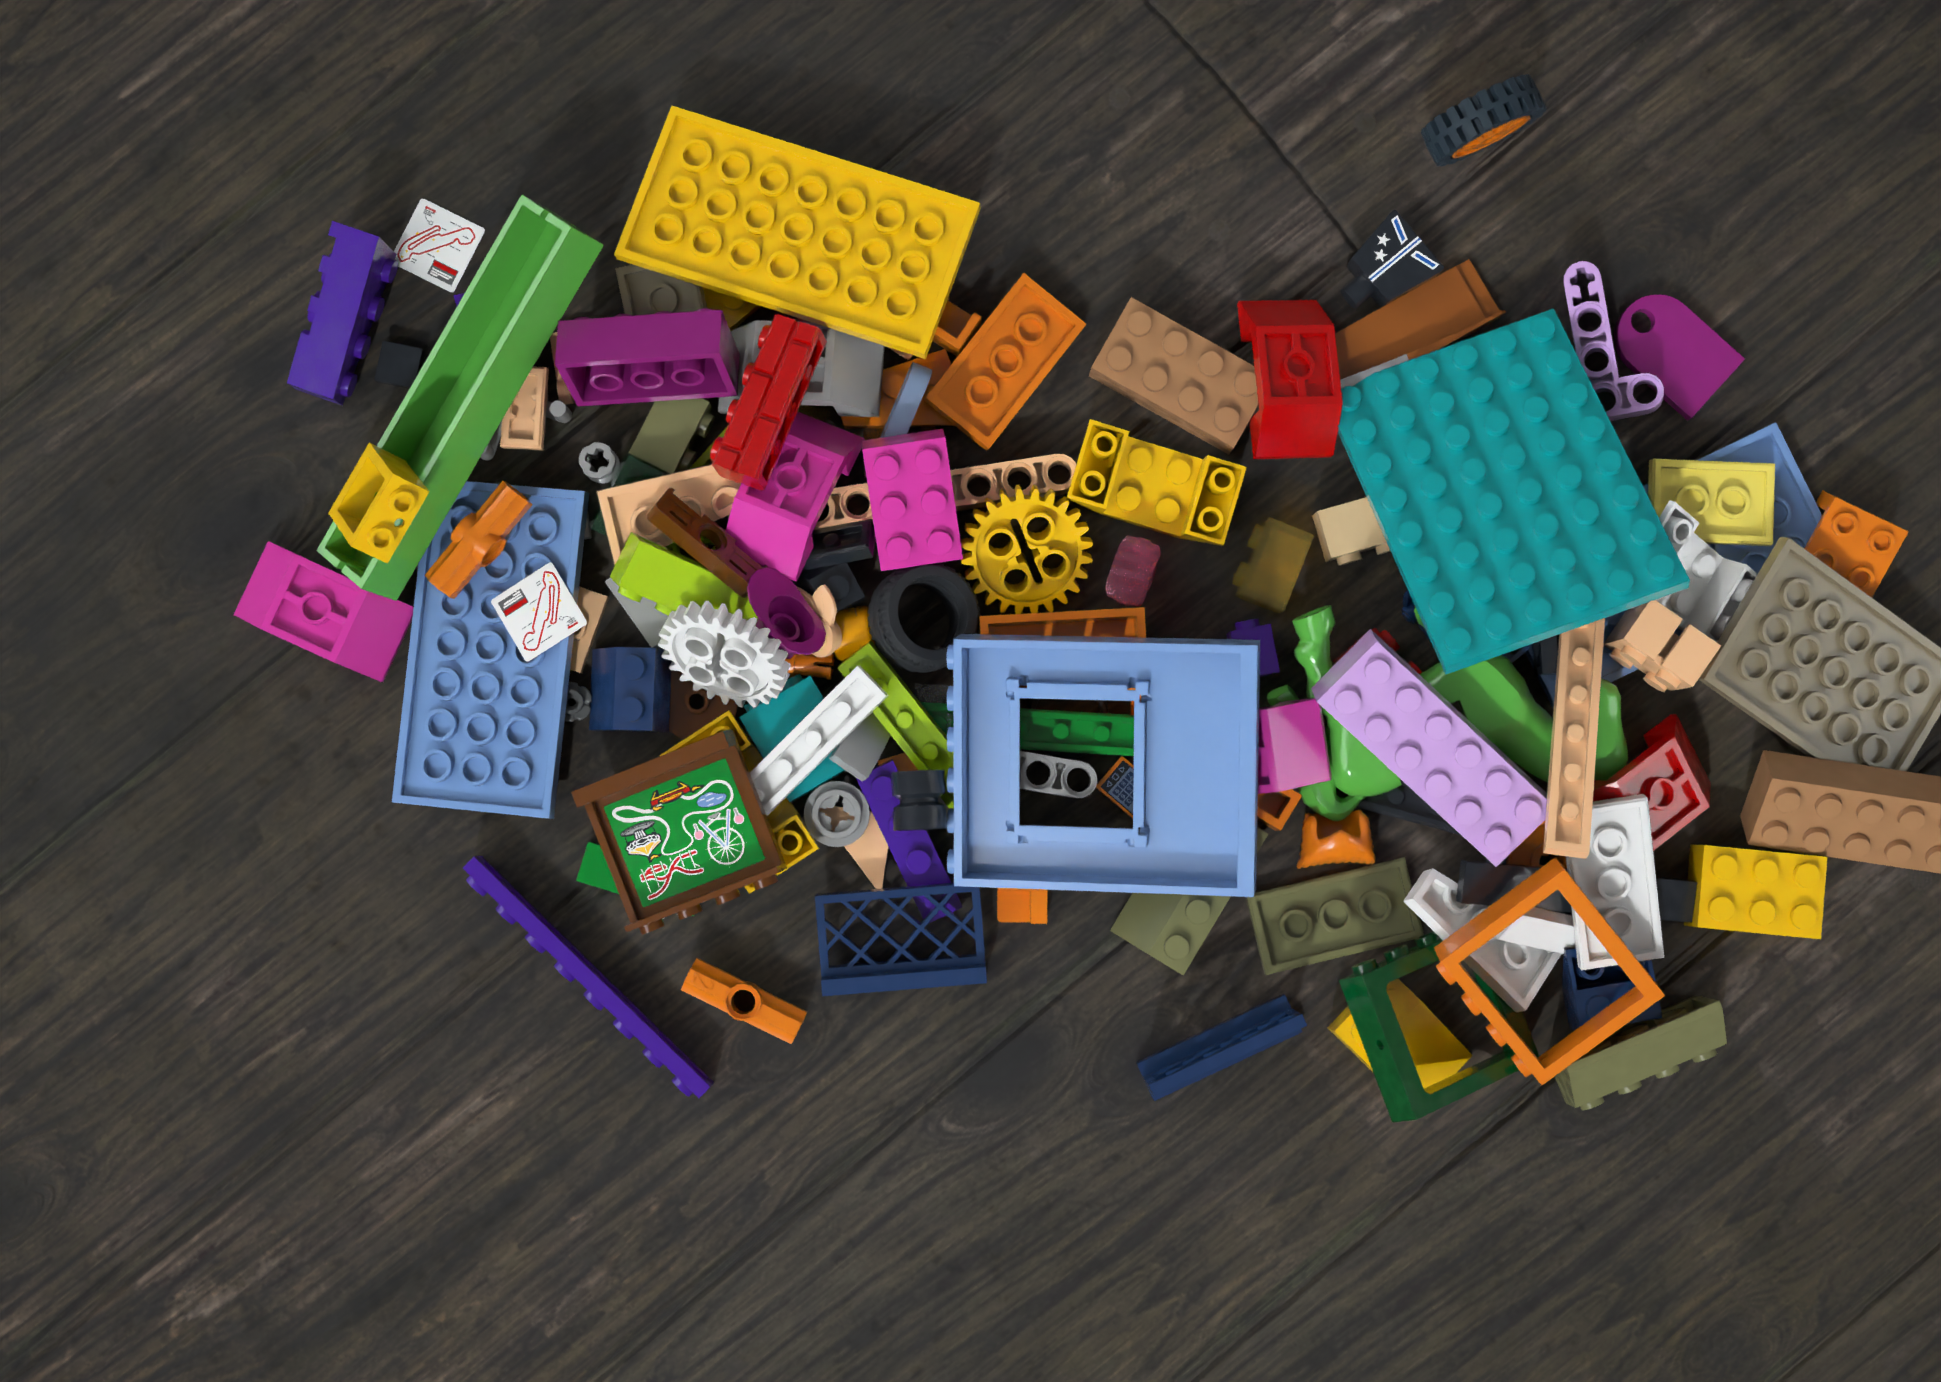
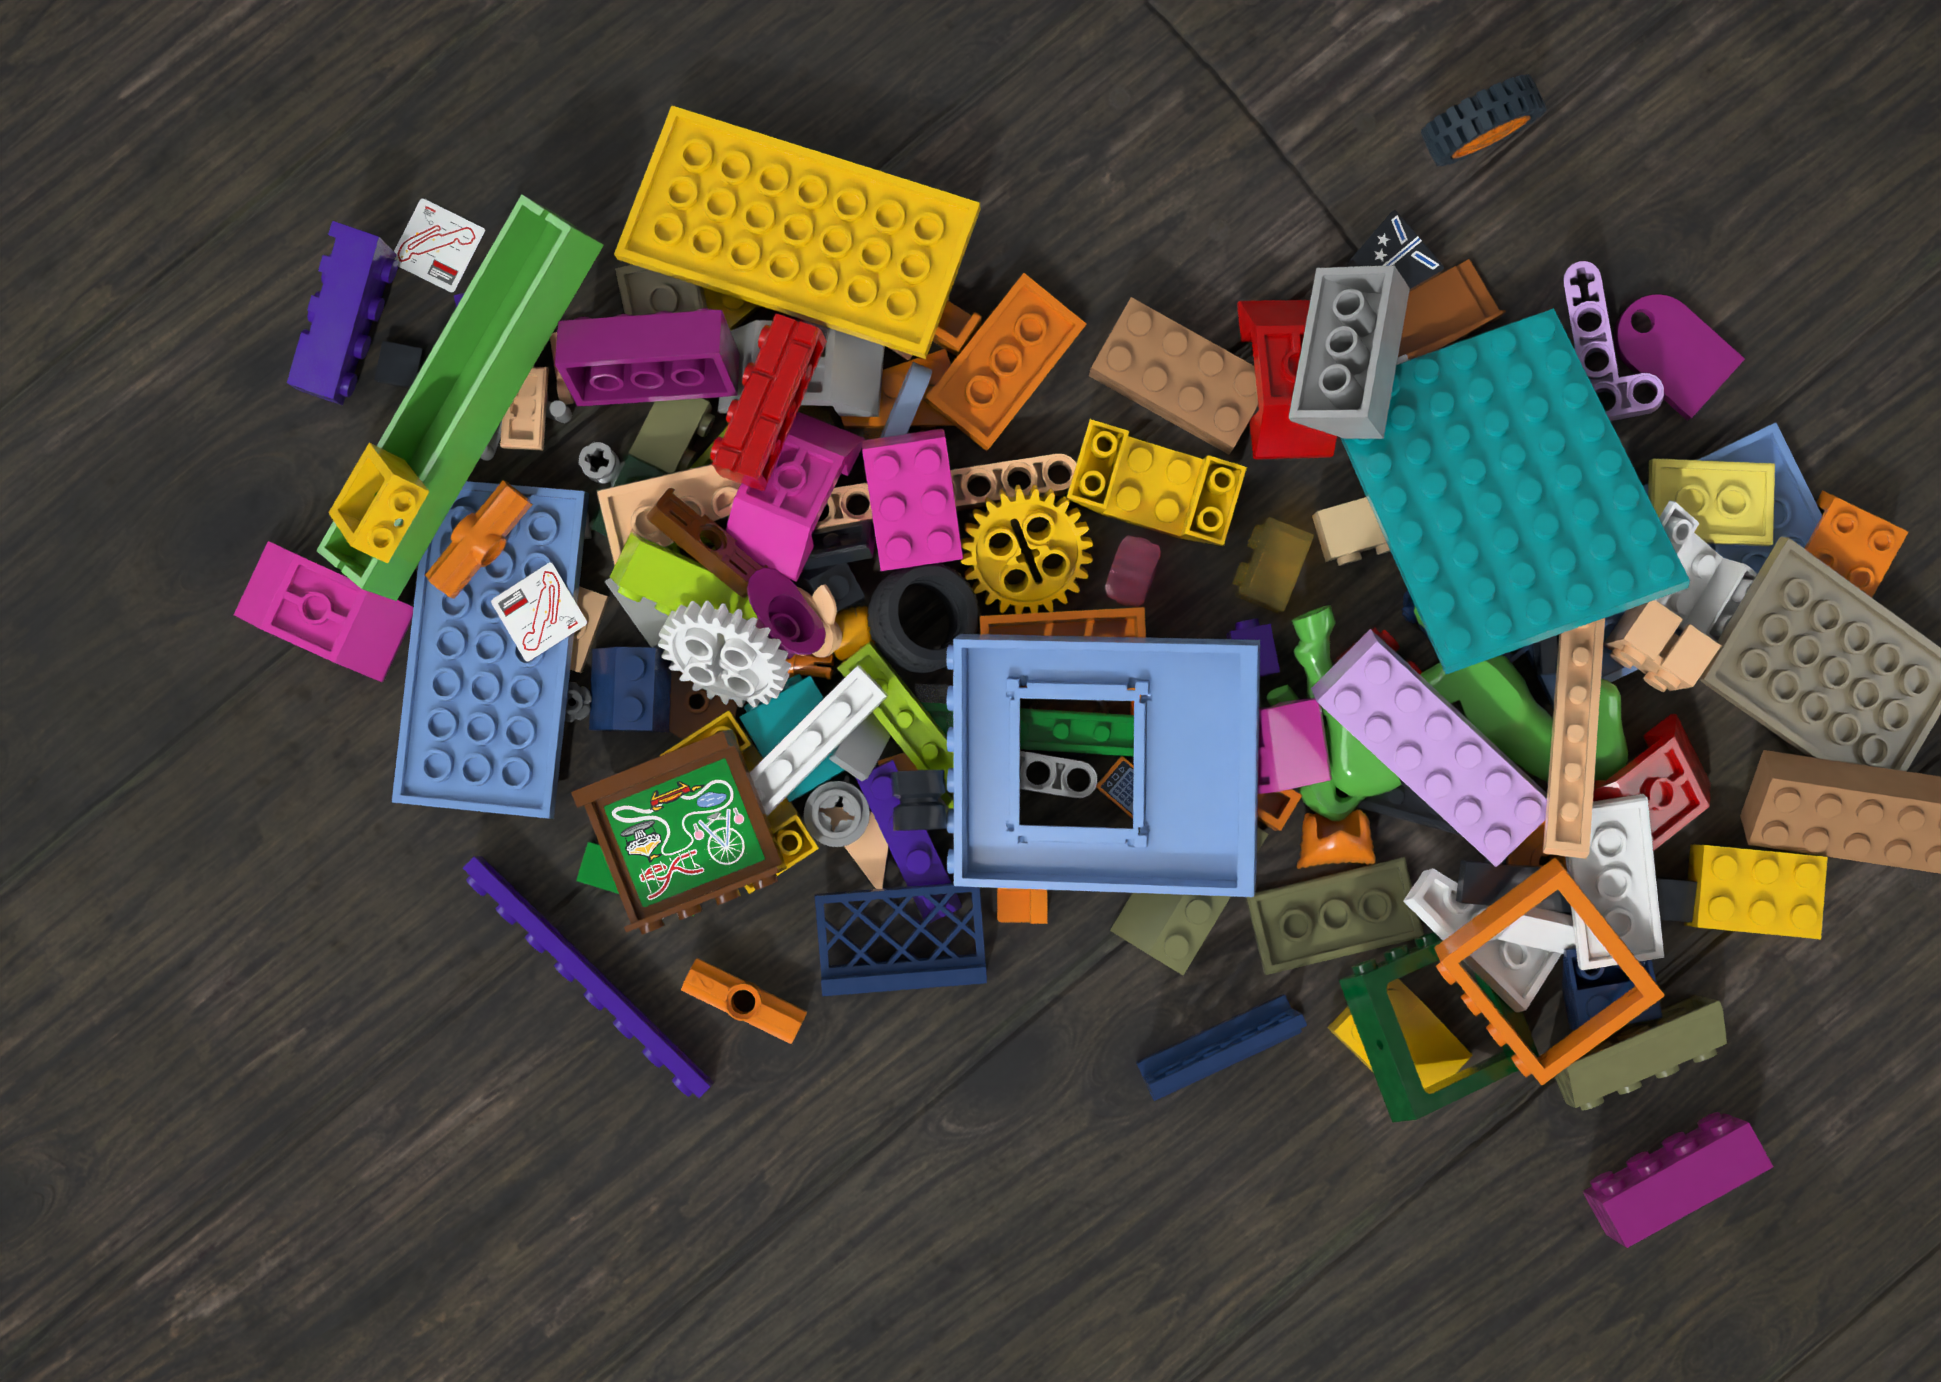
none -> light grey slope [1289,265,1410,439]
none -> magenta brick [1582,1112,1773,1248]

